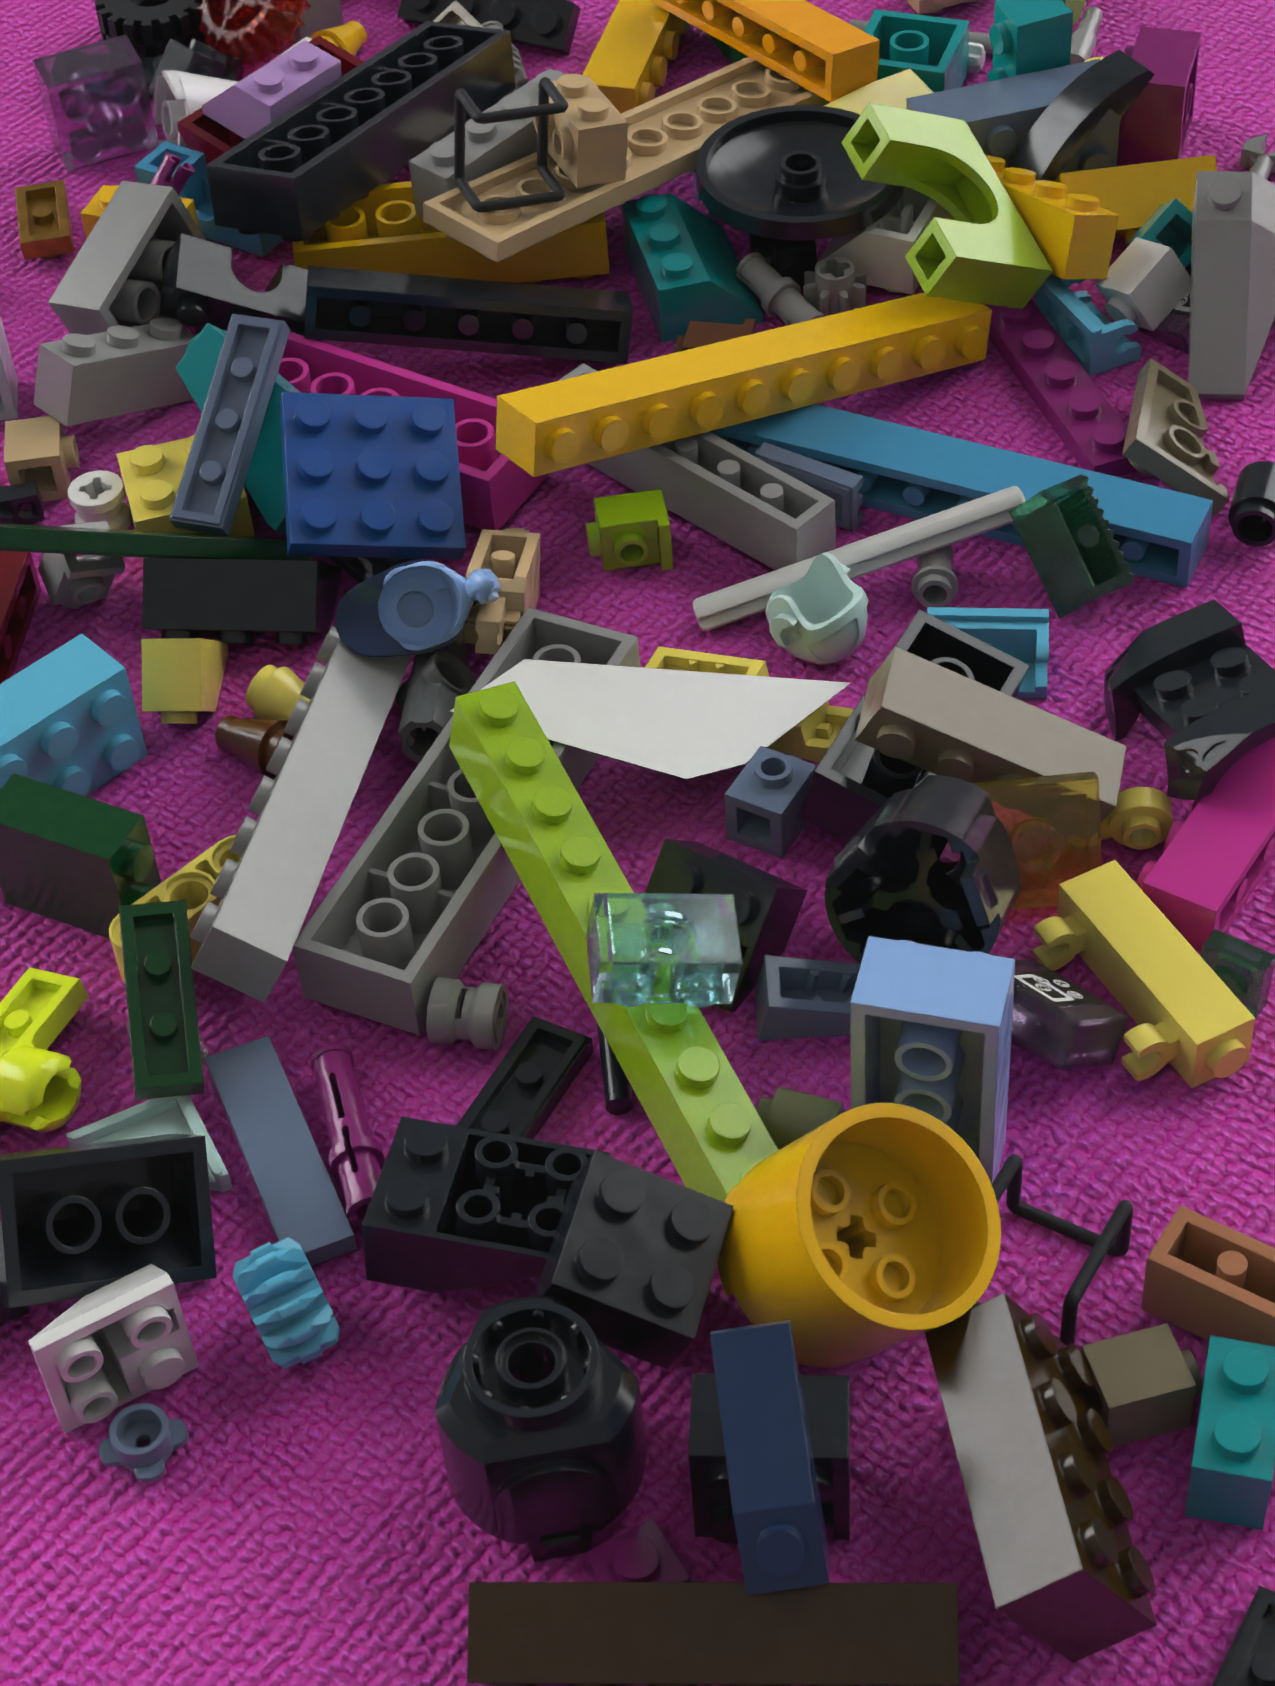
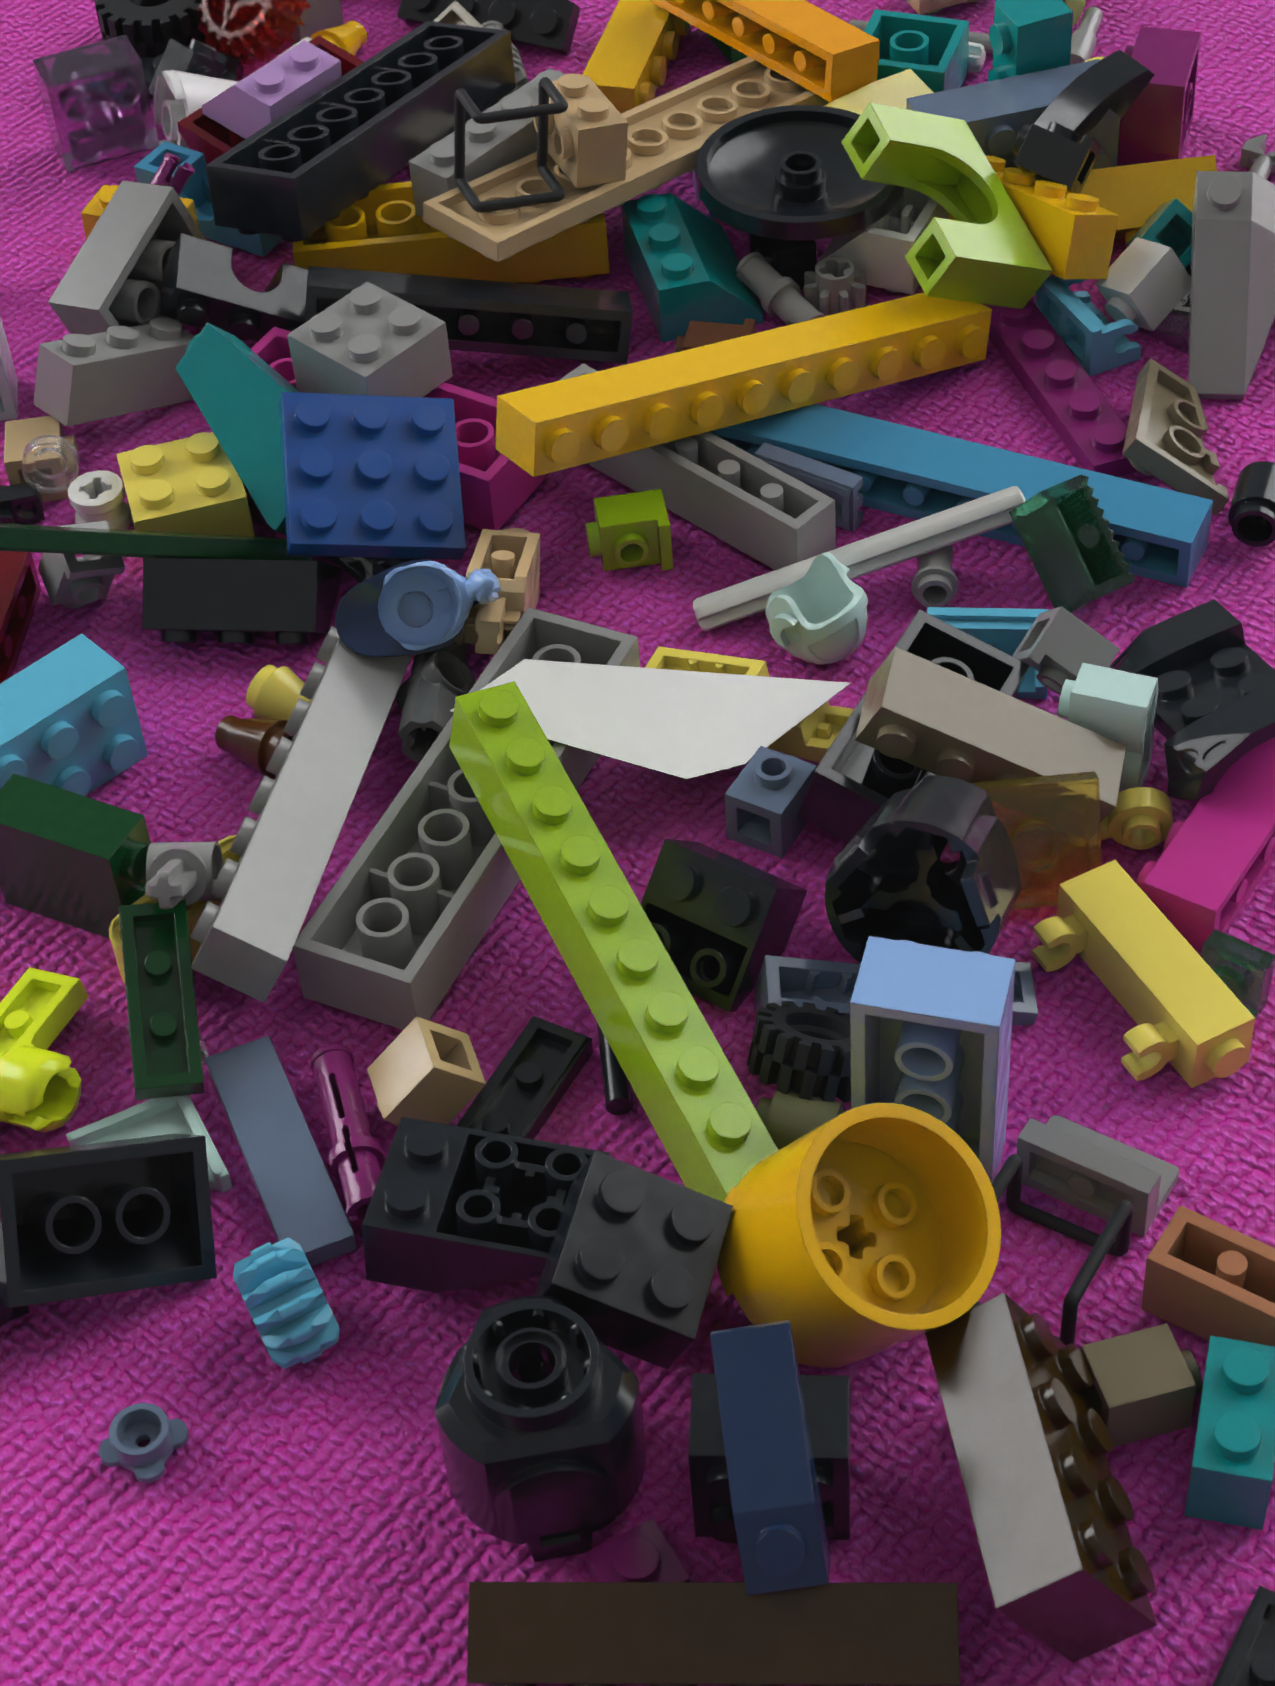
pearl gold plate [15,180,74,260] -> none
white slope [28,1264,199,1434] -> none
light yellow slope [141,638,228,724] -> none
sand blue tile [169,314,290,536] -> none
light grey wheel [426,977,508,1051] -> none
clear light blue brick [586,893,742,1007] -> none
clear purple piece [1011,959,1129,1070] -> none
none -> clear tile [22,435,79,493]
none -> light grey axle [145,841,223,910]
none -> light grey brick [287,281,453,397]
none -> tan brick [367,1016,486,1126]
none -> black tyre [747,1001,851,1102]
none -> black brick [1013,121,1102,194]
none -> light grey brick [1013,606,1120,695]
none -> panel [1017,1115,1179,1237]
none -> light aqua brick [1058,663,1158,792]

